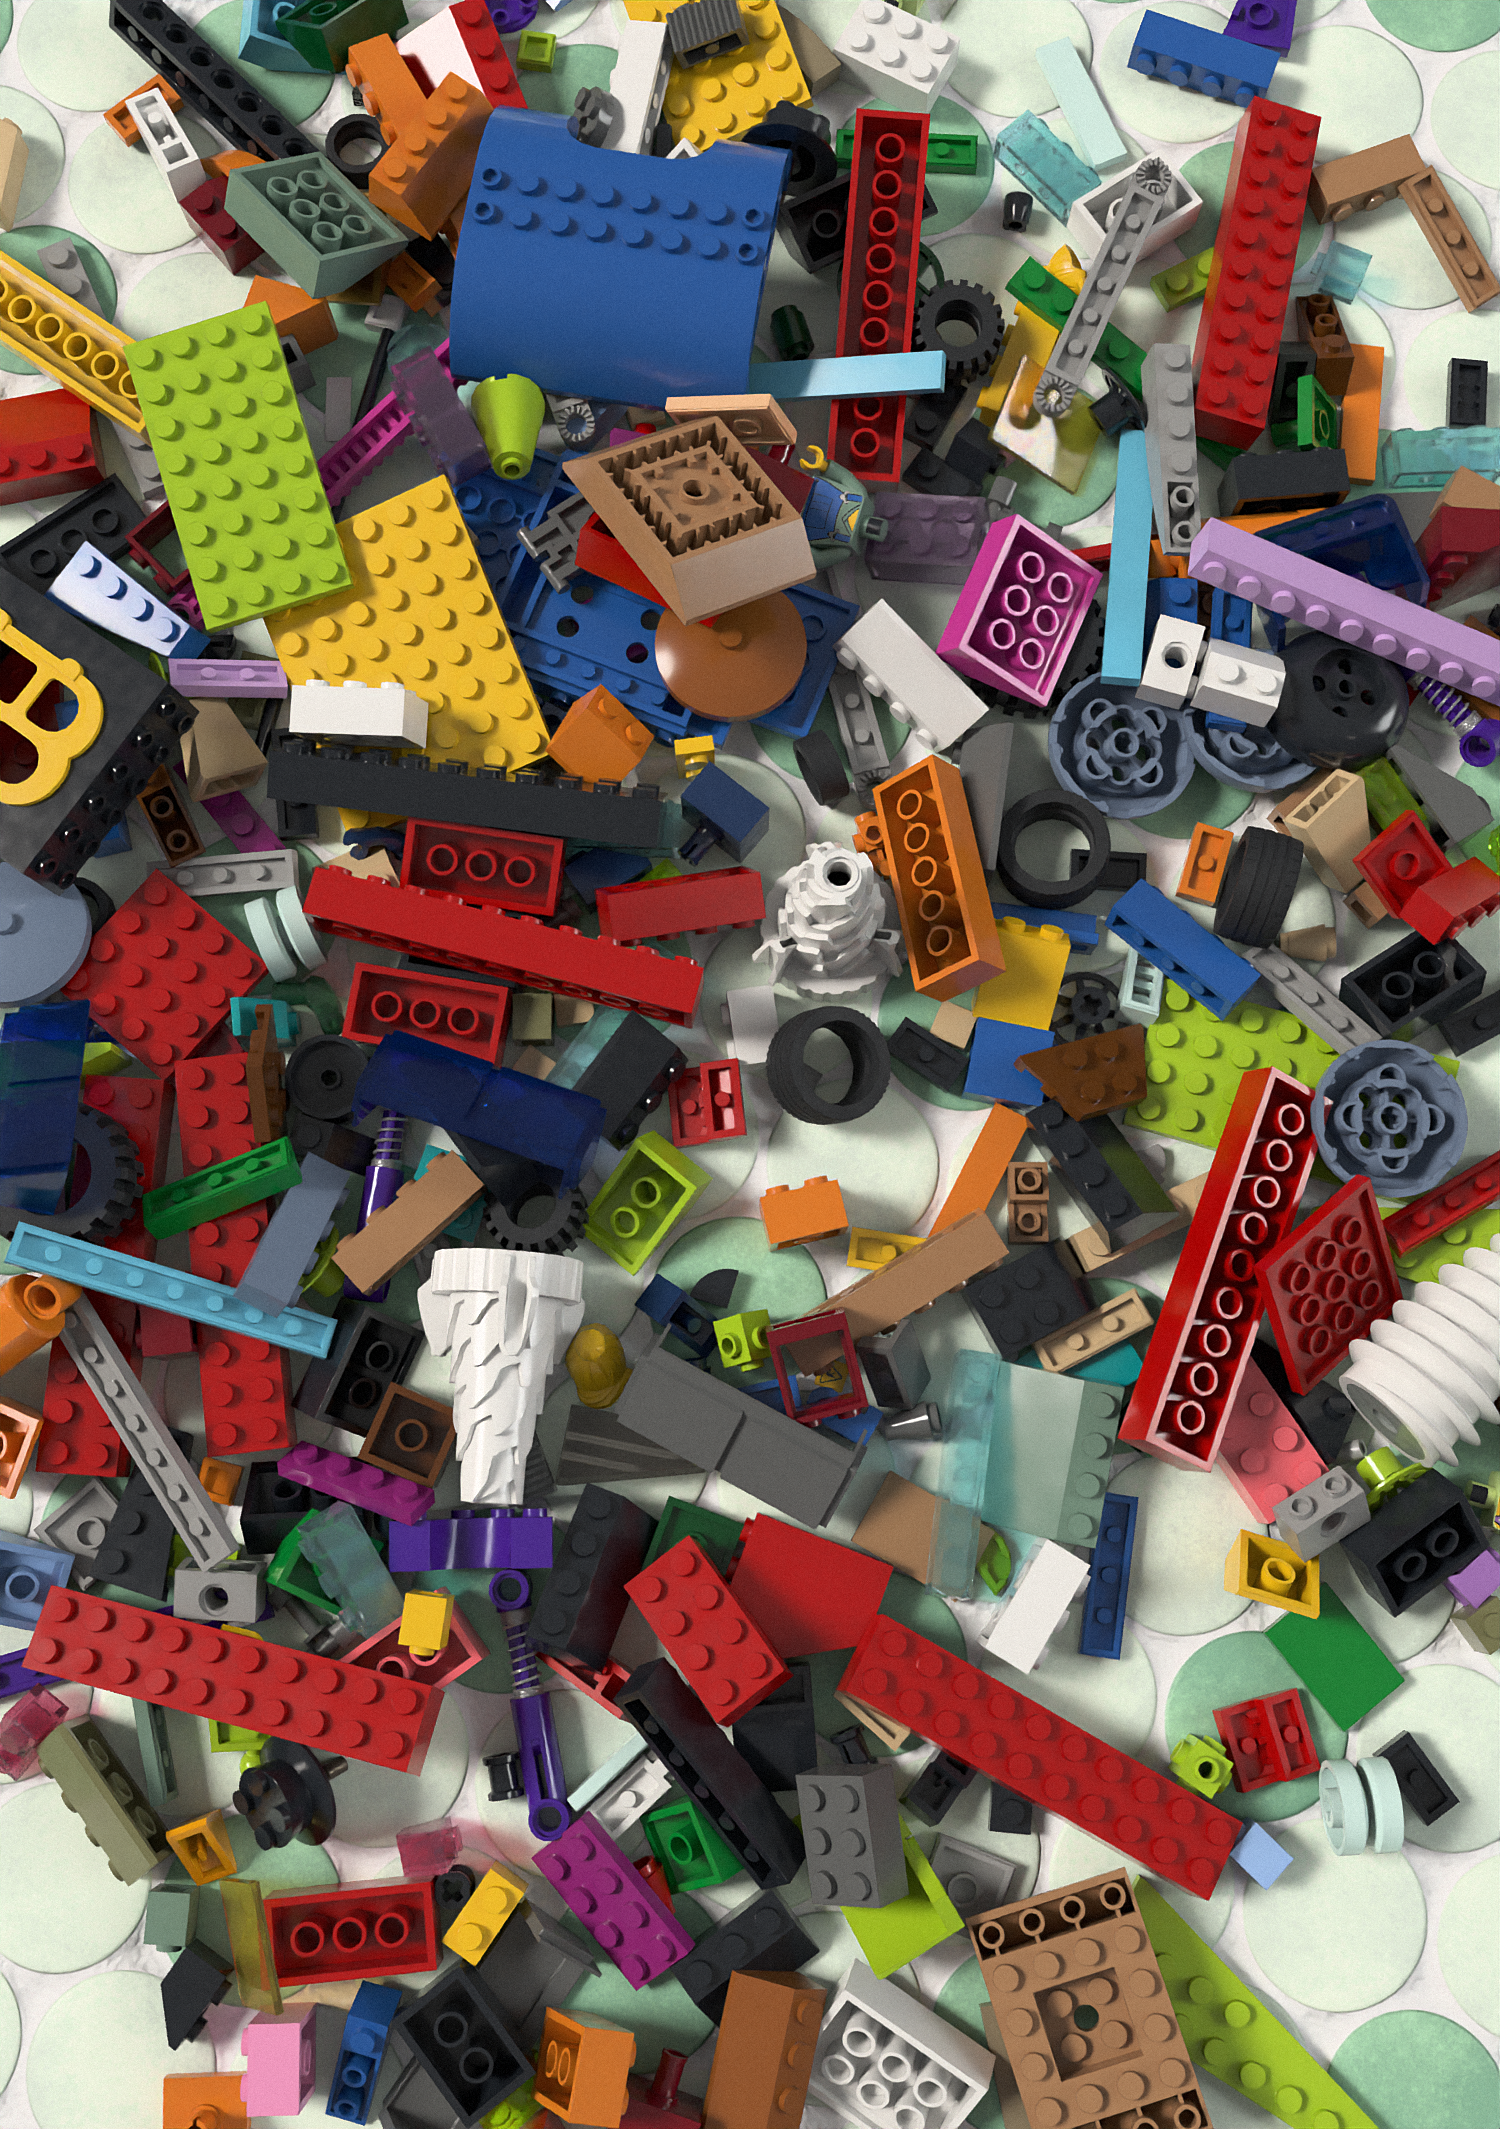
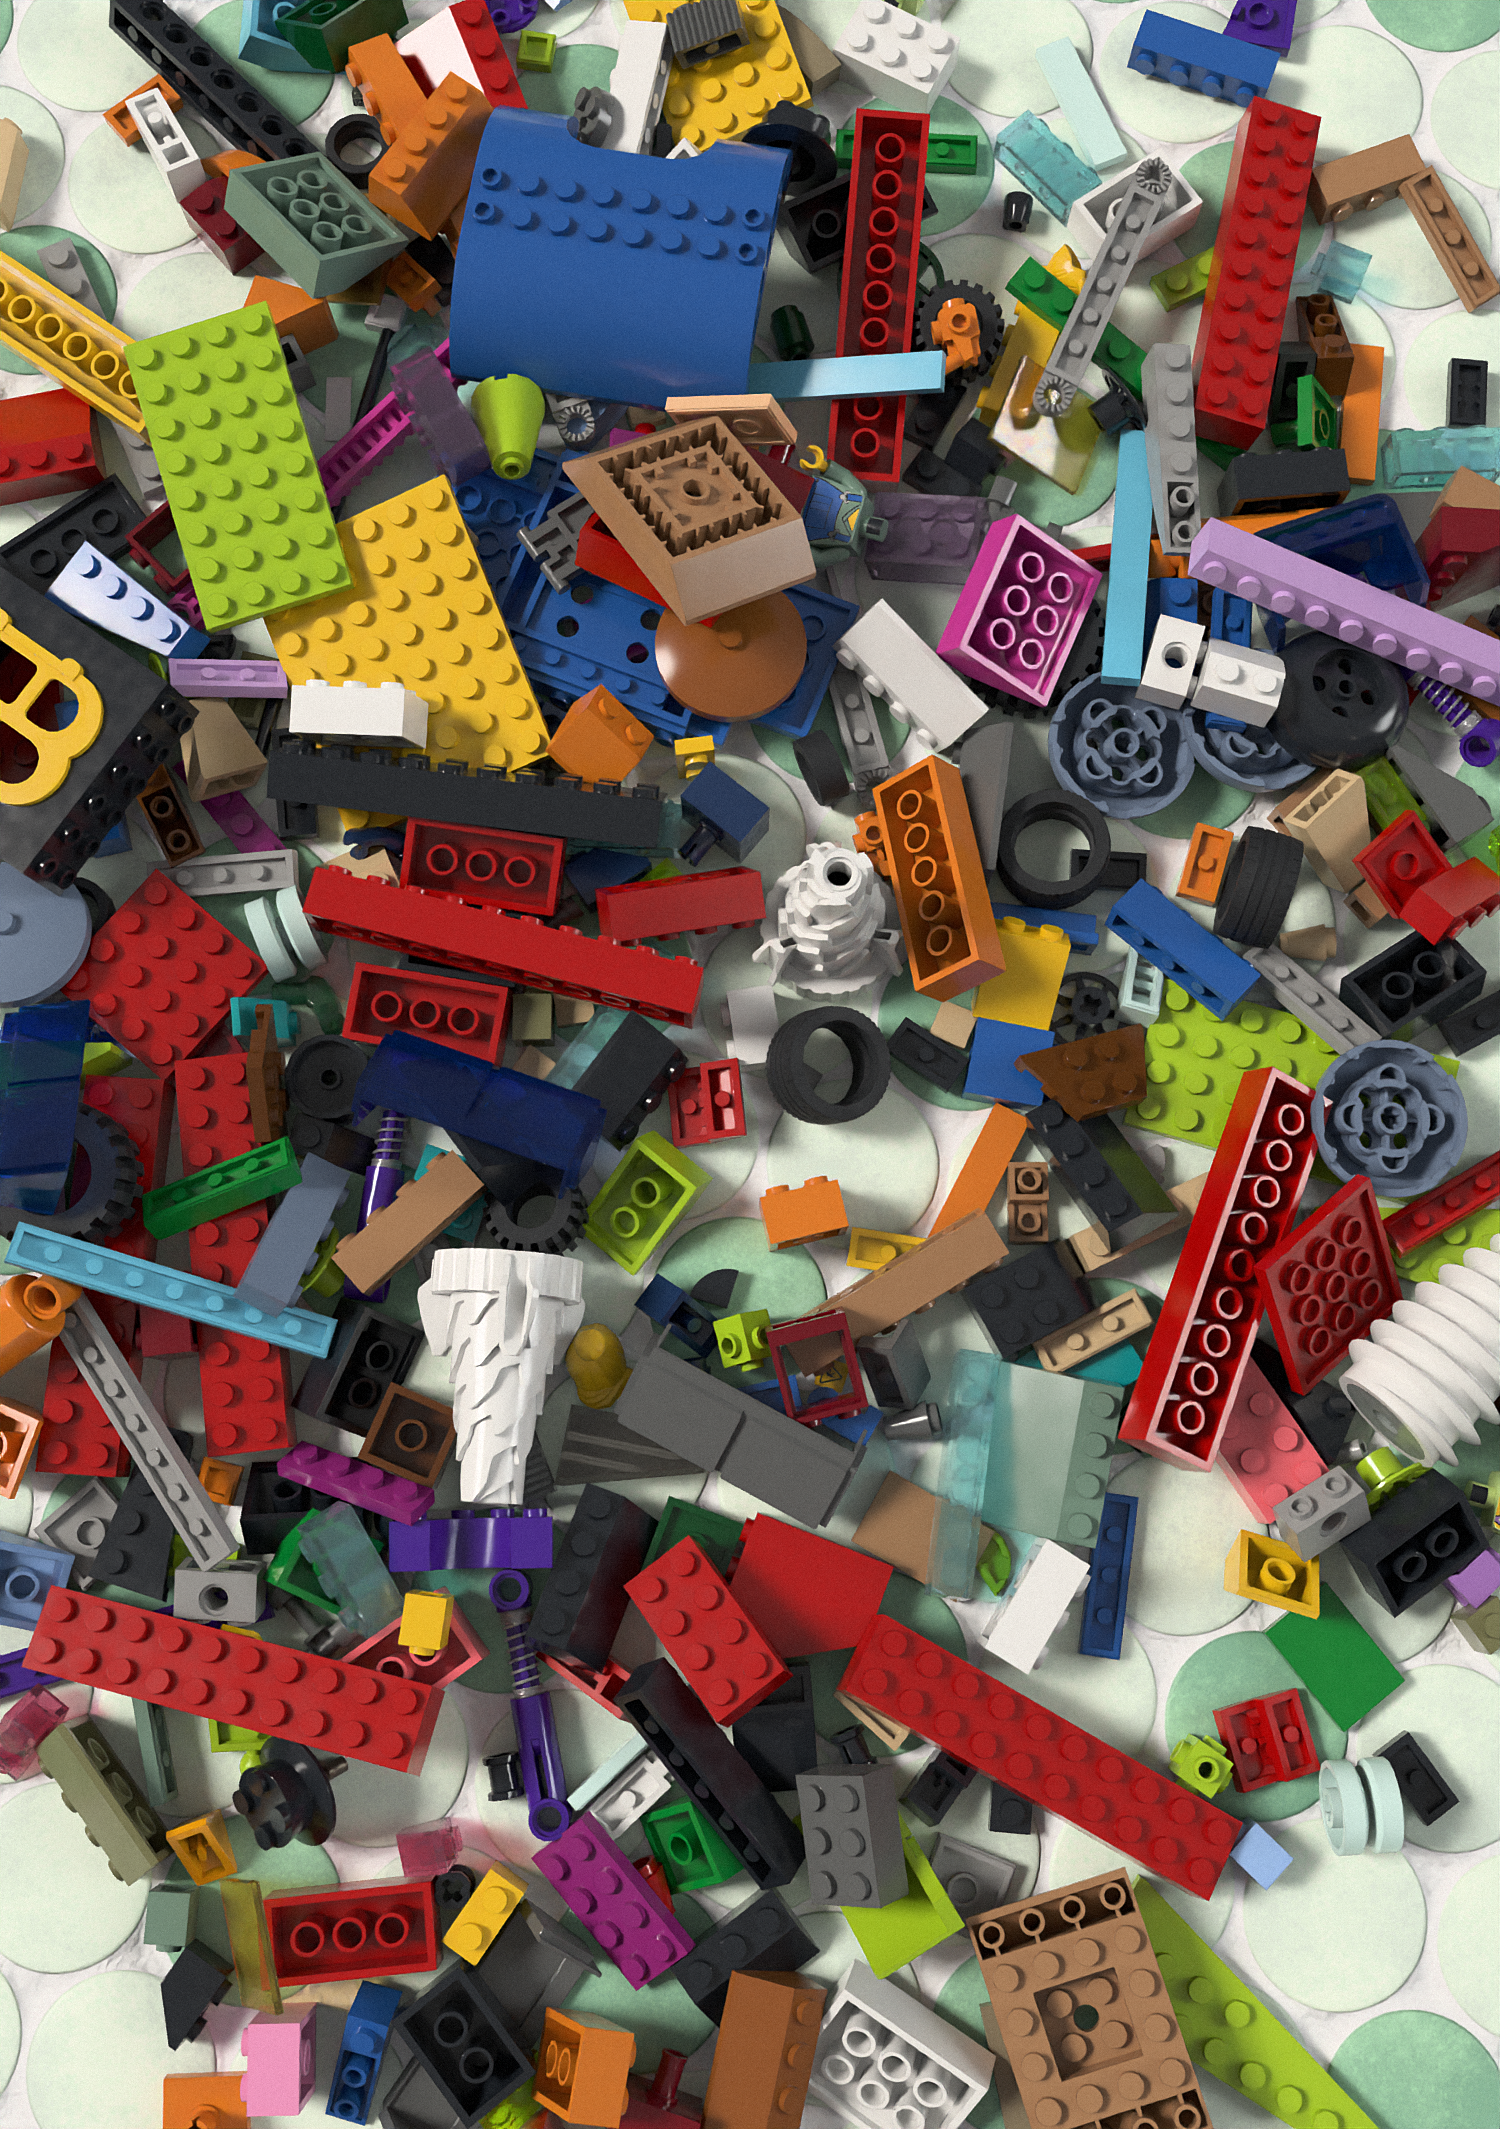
none -> orange piece [931,298,981,375]

